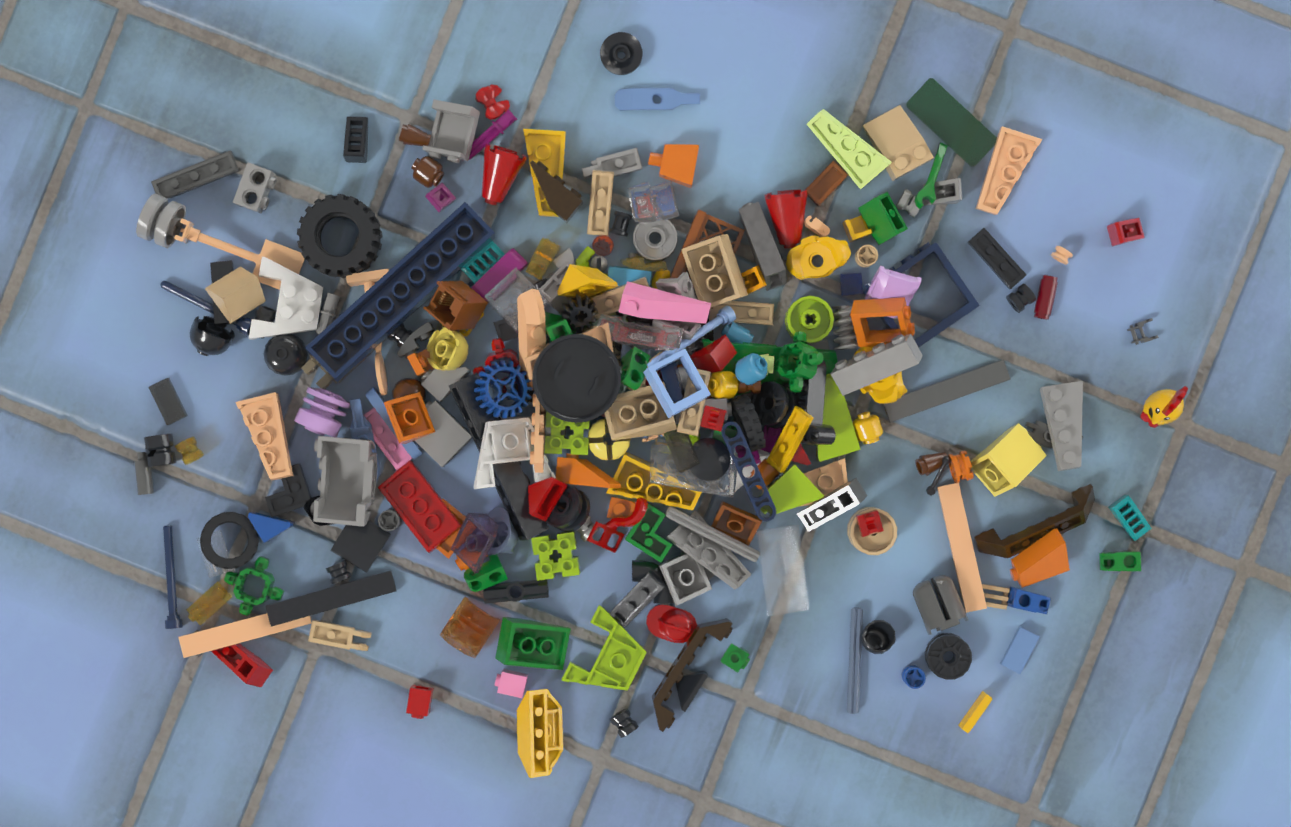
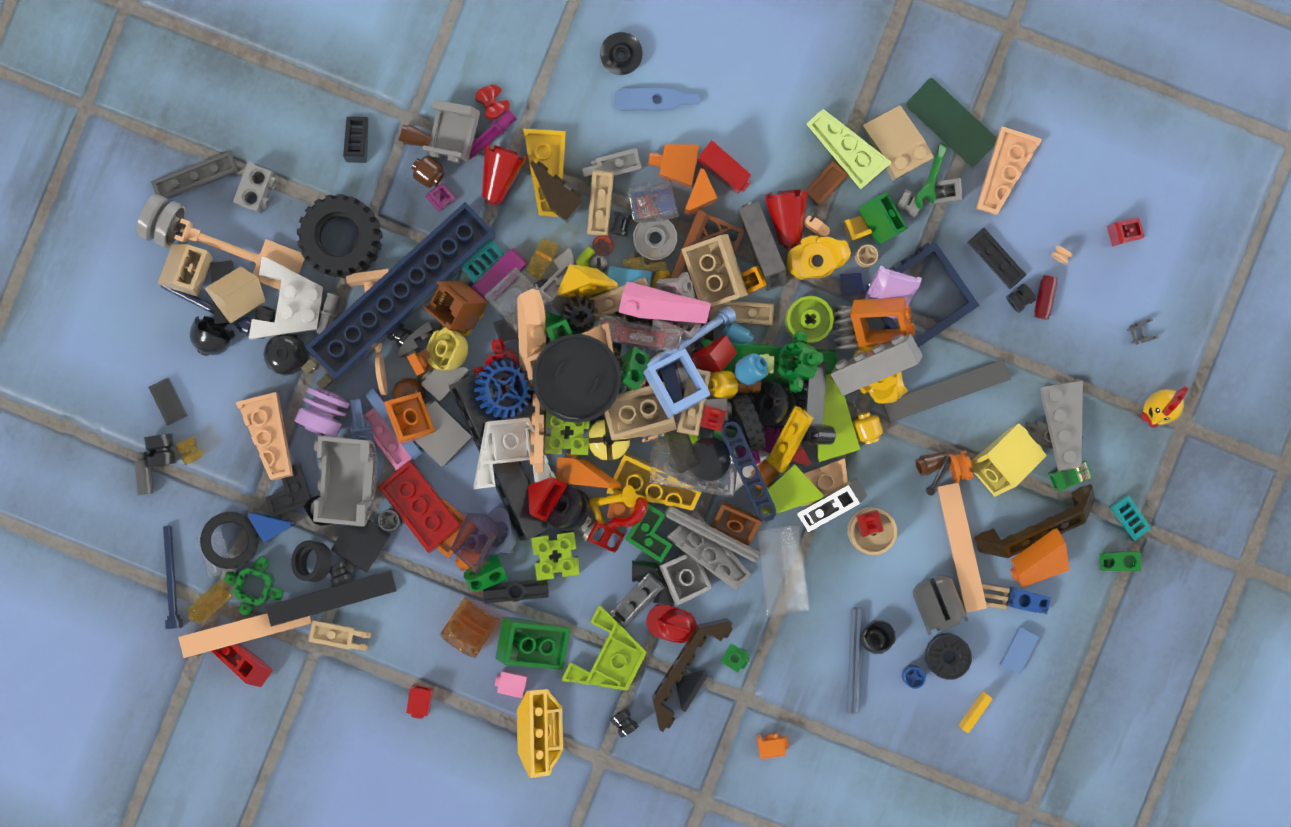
none -> tan slope [157,244,213,297]
none -> black tyre [291,540,332,582]
none -> yellow piece [589,485,637,524]
none -> orange slope [684,169,717,215]
none -> red slope [697,140,751,194]
none -> orange brick [756,732,789,759]
none -> green leg [1048,461,1093,492]

